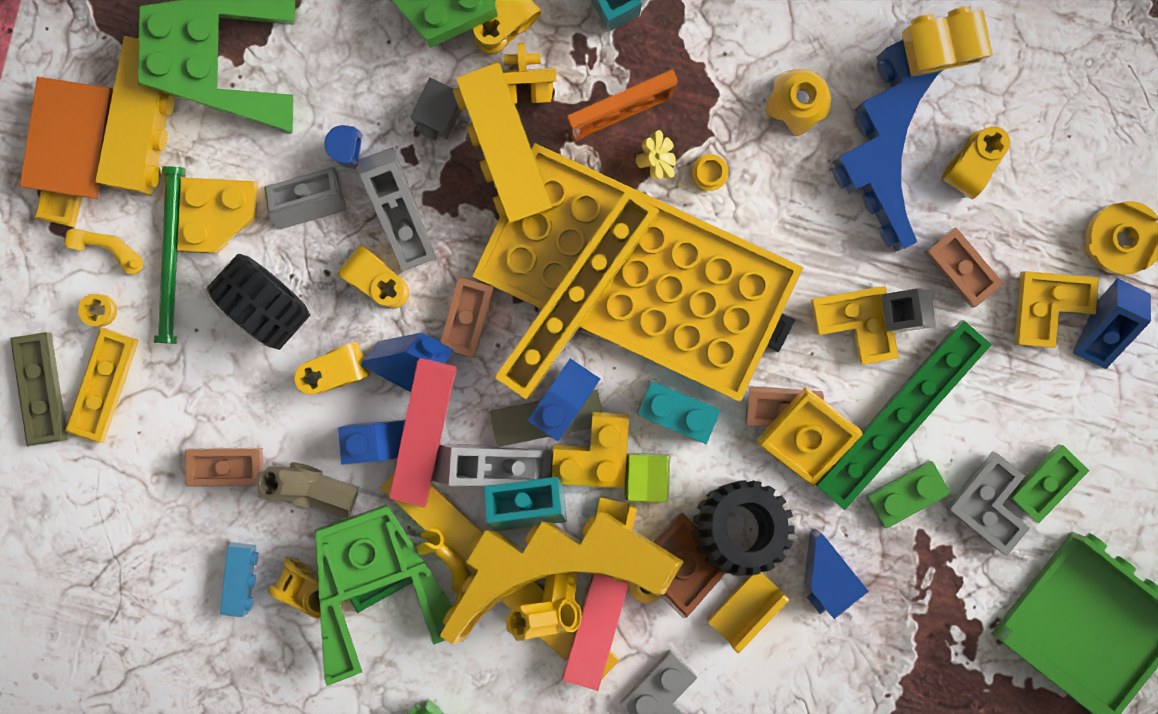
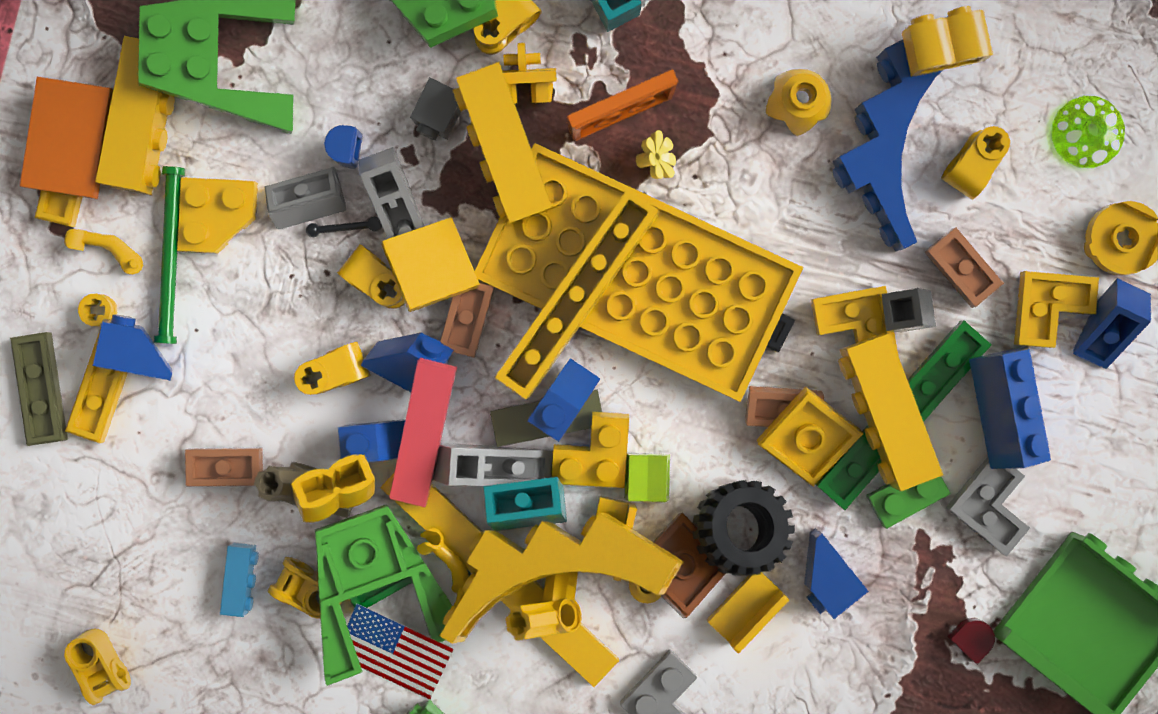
black tyre [207,253,310,350] -> none
coral tile [561,573,629,691] -> none
teal brick [636,380,721,445] -> none
yellow plate [692,154,729,191] -> none
bright green plate [1008,444,1090,524] -> none
none -> yellow piece [64,628,131,705]
none -> blue slope [93,314,172,381]
none -> yellow brick [291,455,375,523]
none -> black hinge [306,217,382,238]
none -> sticker [347,604,454,699]
none -> yellow tile [381,217,480,313]
none -> yellow brick [838,333,943,491]
none -> dark red tile [947,618,995,665]
none -> blue slope [969,346,1051,469]
none -> clear neon green dish [1051,96,1125,168]

